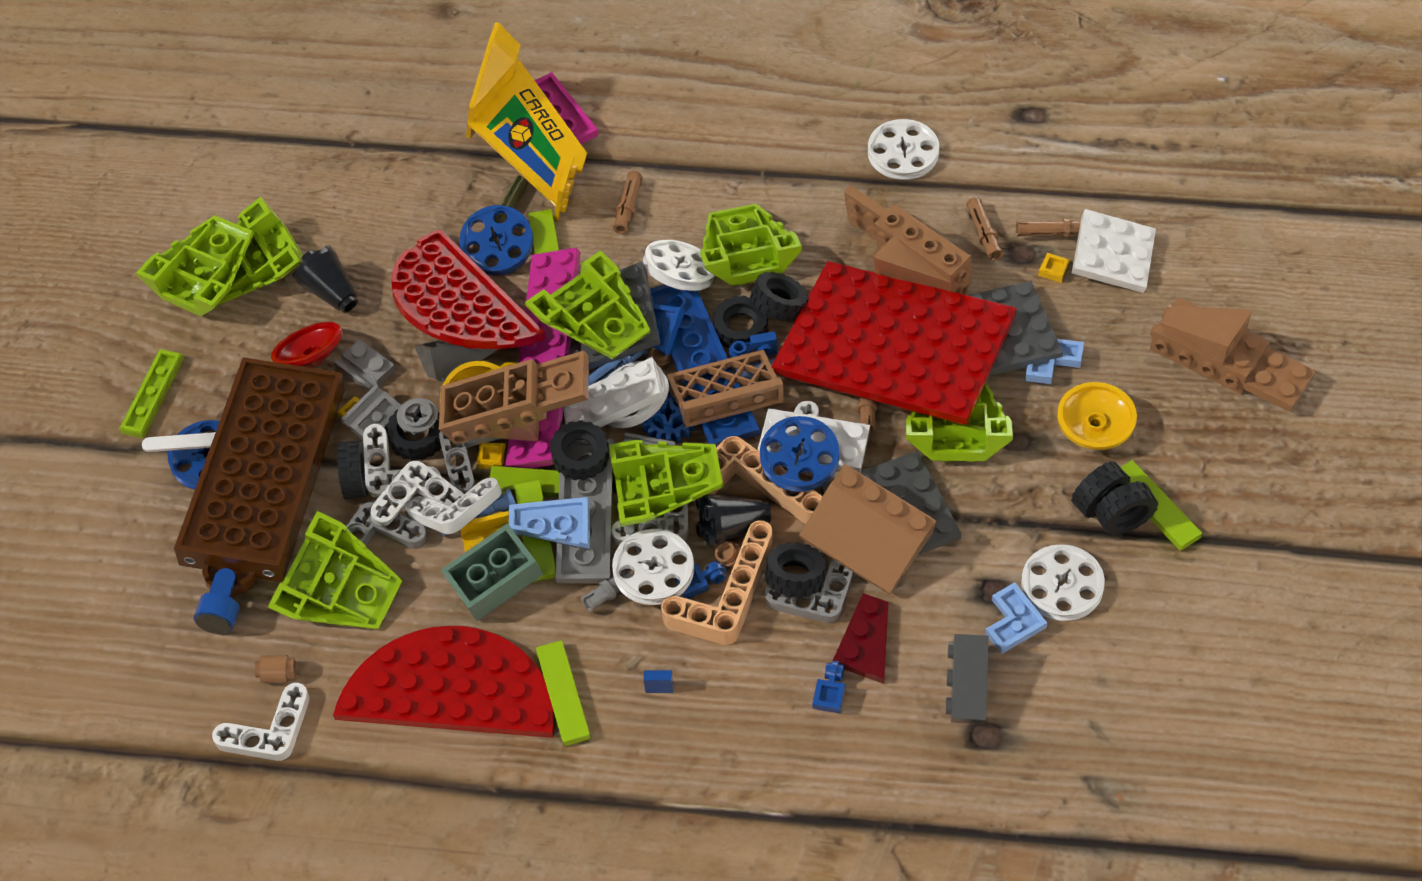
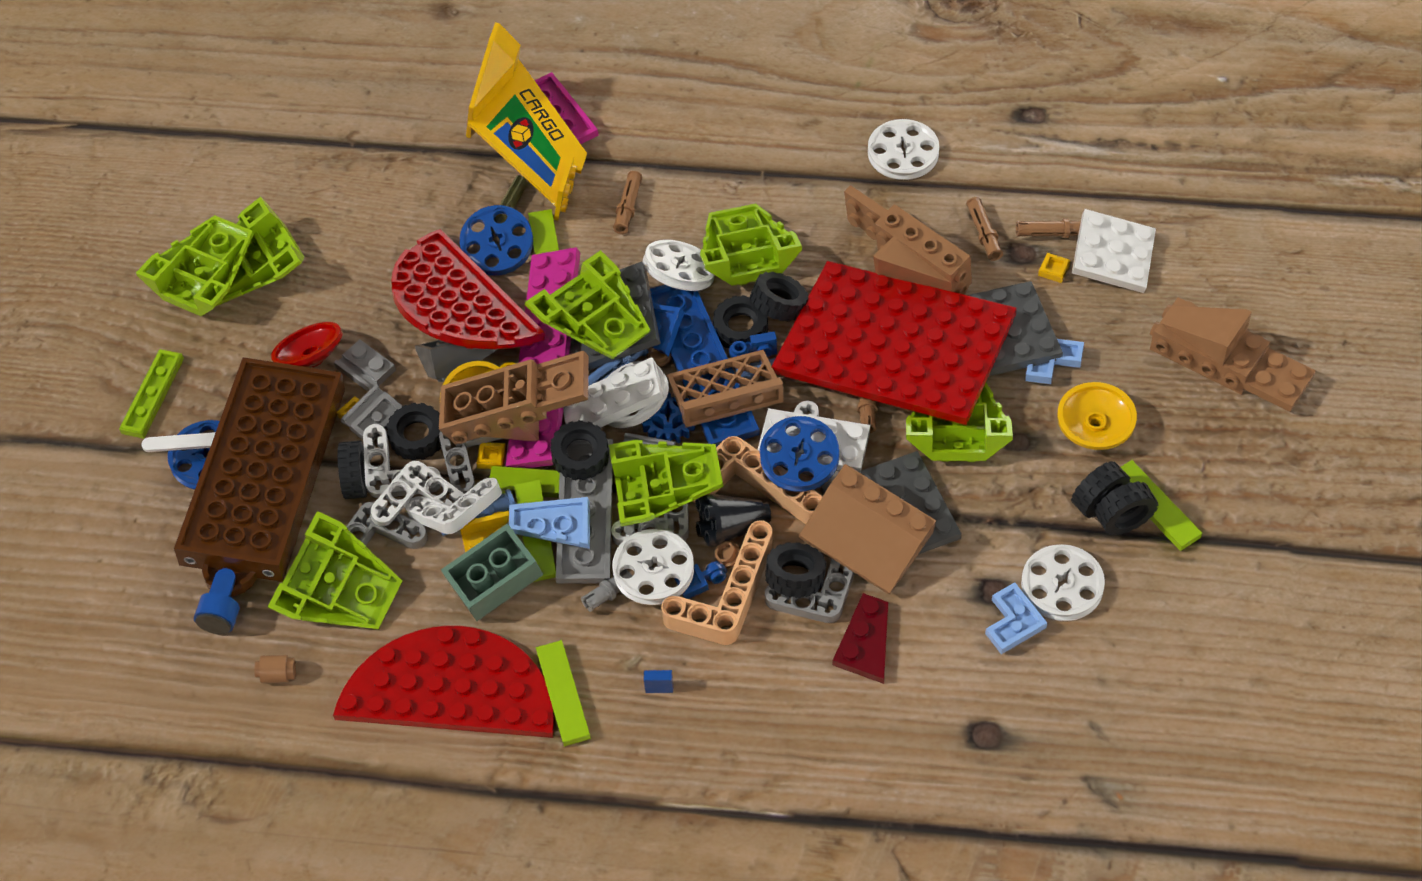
white beam [212,683,310,761] -> none
black cone [292,245,358,313] -> none
light grey gear [397,398,438,435] -> none
blue plate [812,660,846,713] -> none
dark grey wedge [946,634,989,724] -> none

